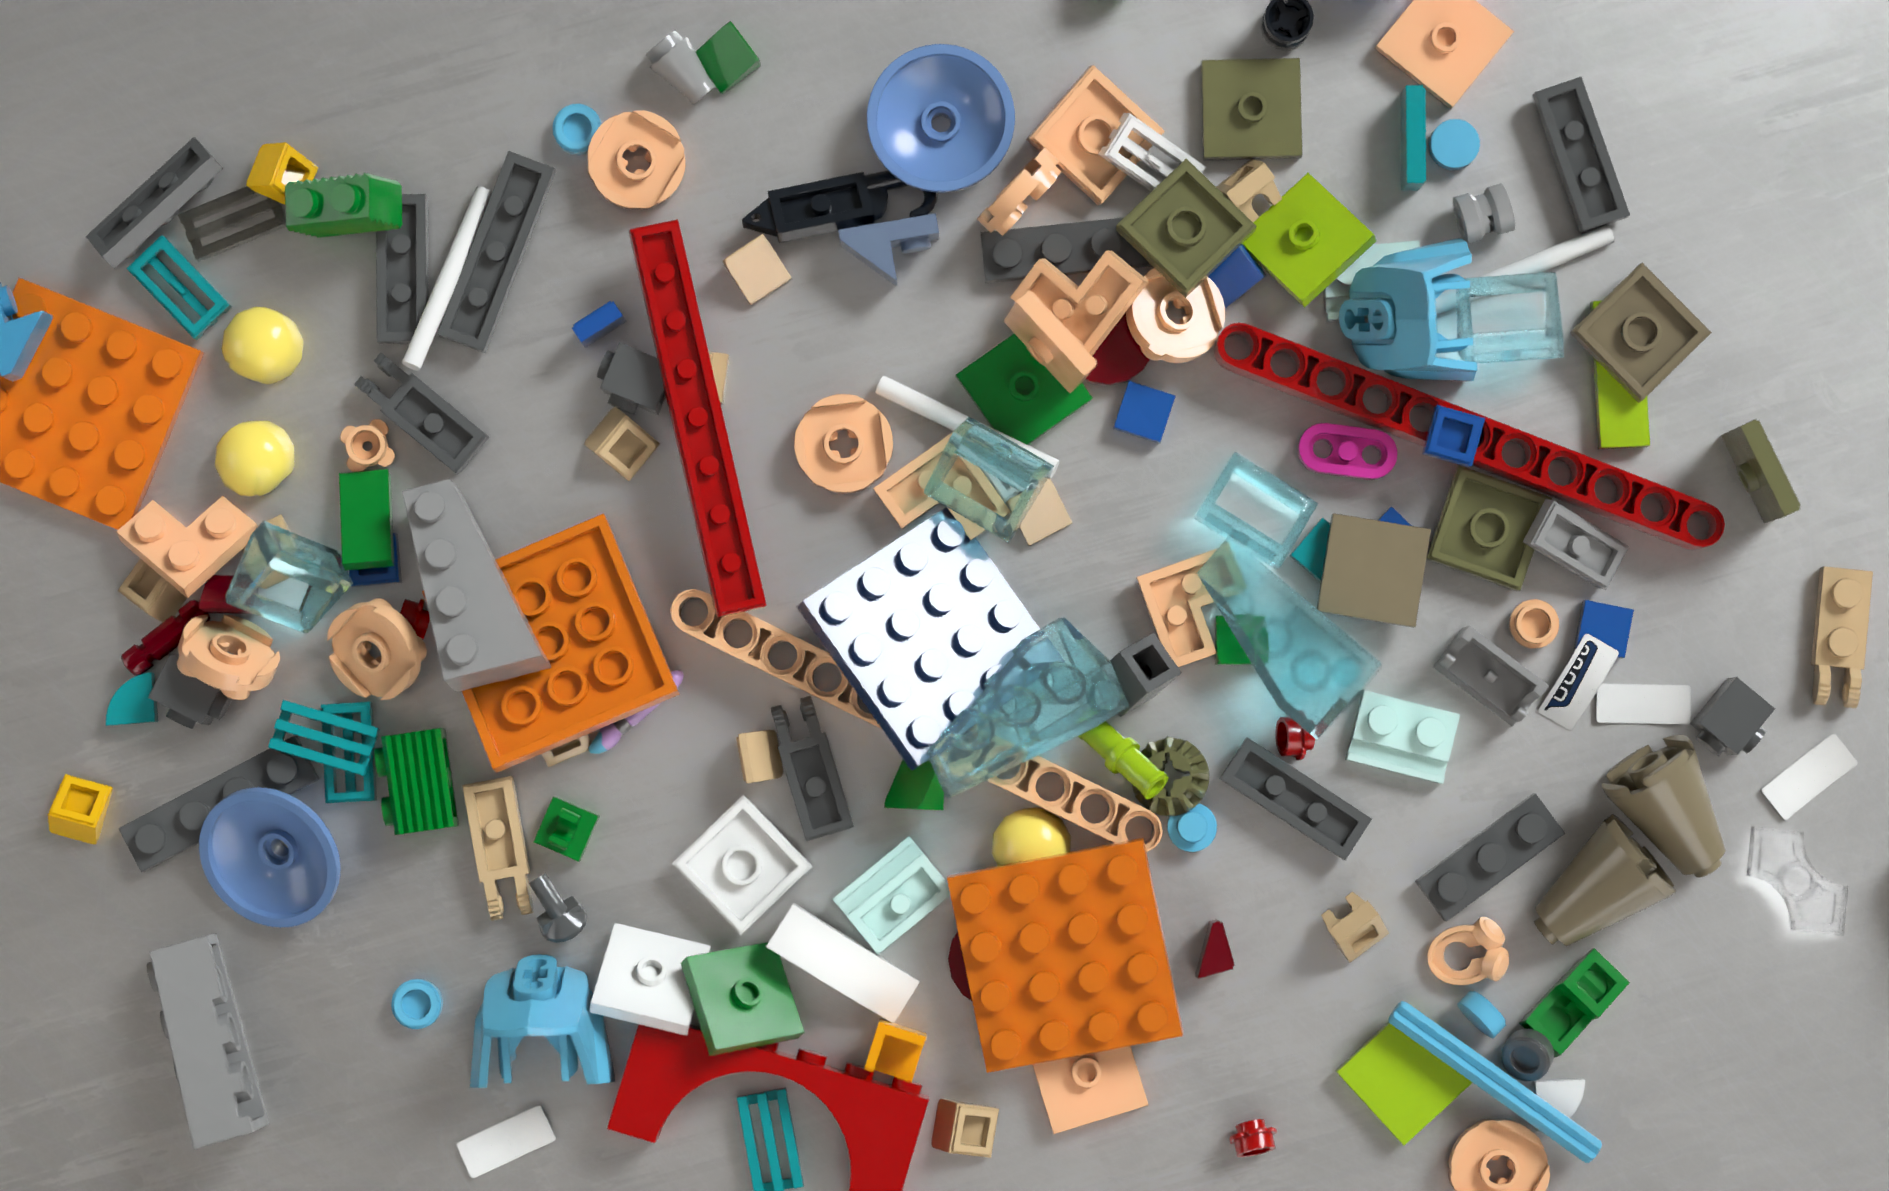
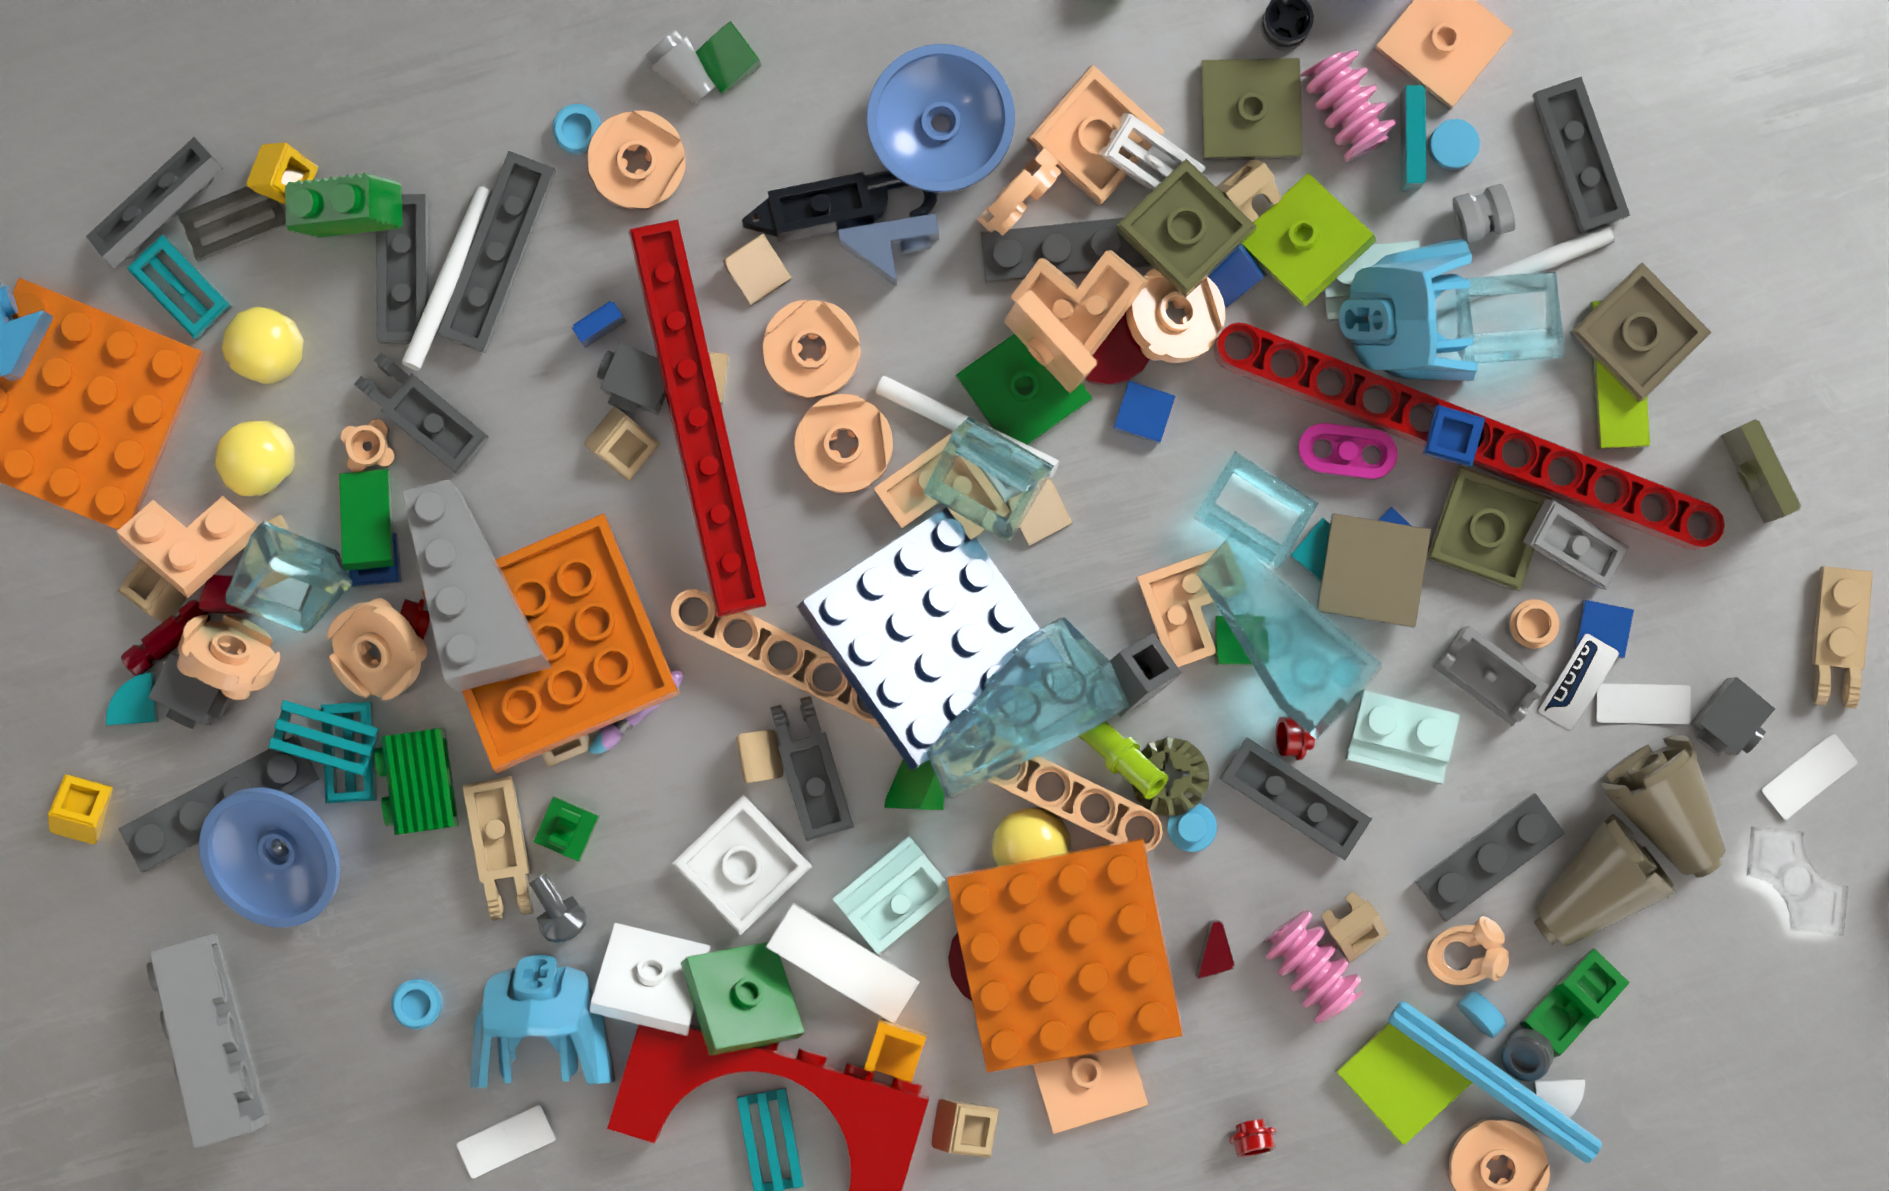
none -> light nougat plate [762,300,861,400]
none -> bright pink piece [1263,910,1364,1024]
none -> bright pink piece [1299,50,1396,162]

